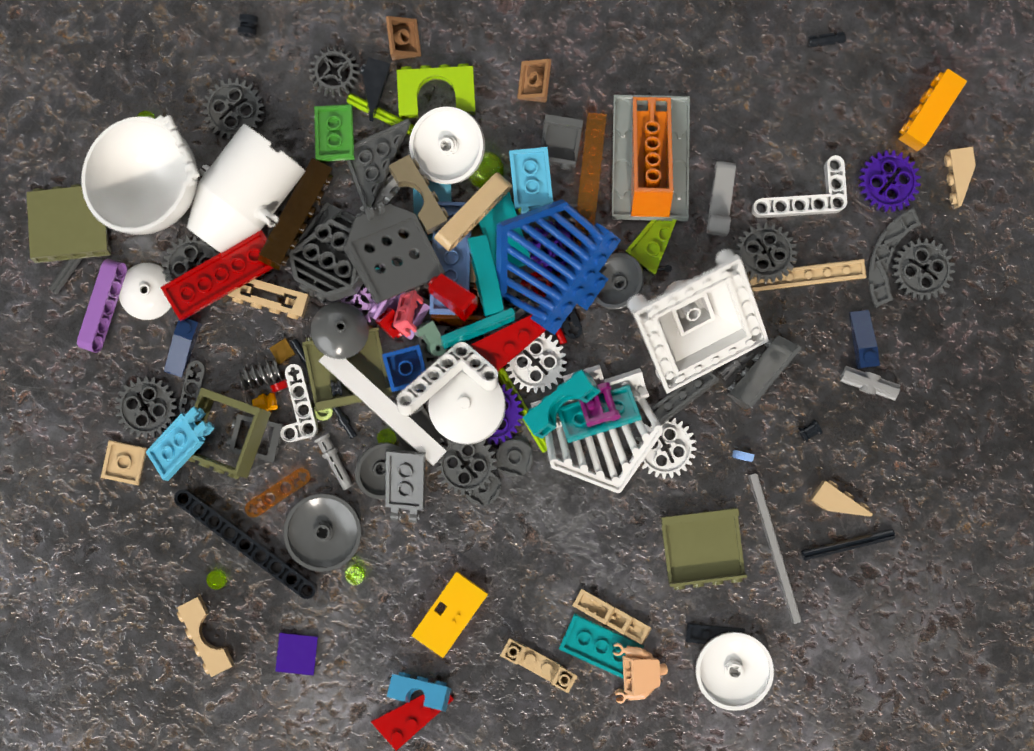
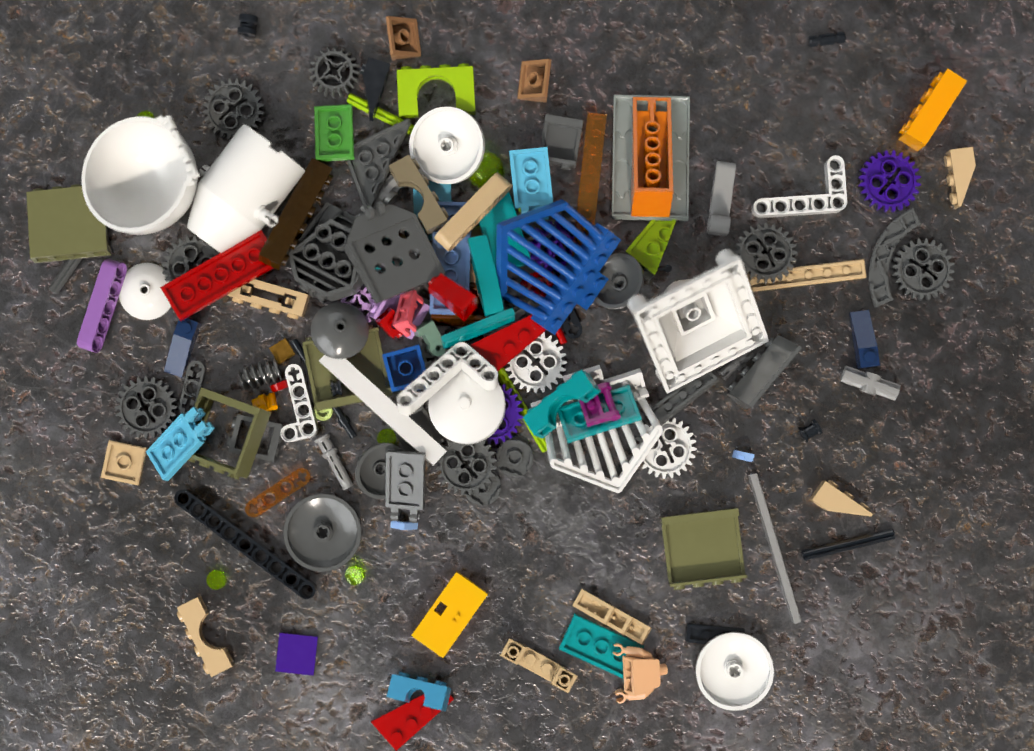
none -> light blue tile [390,520,418,530]

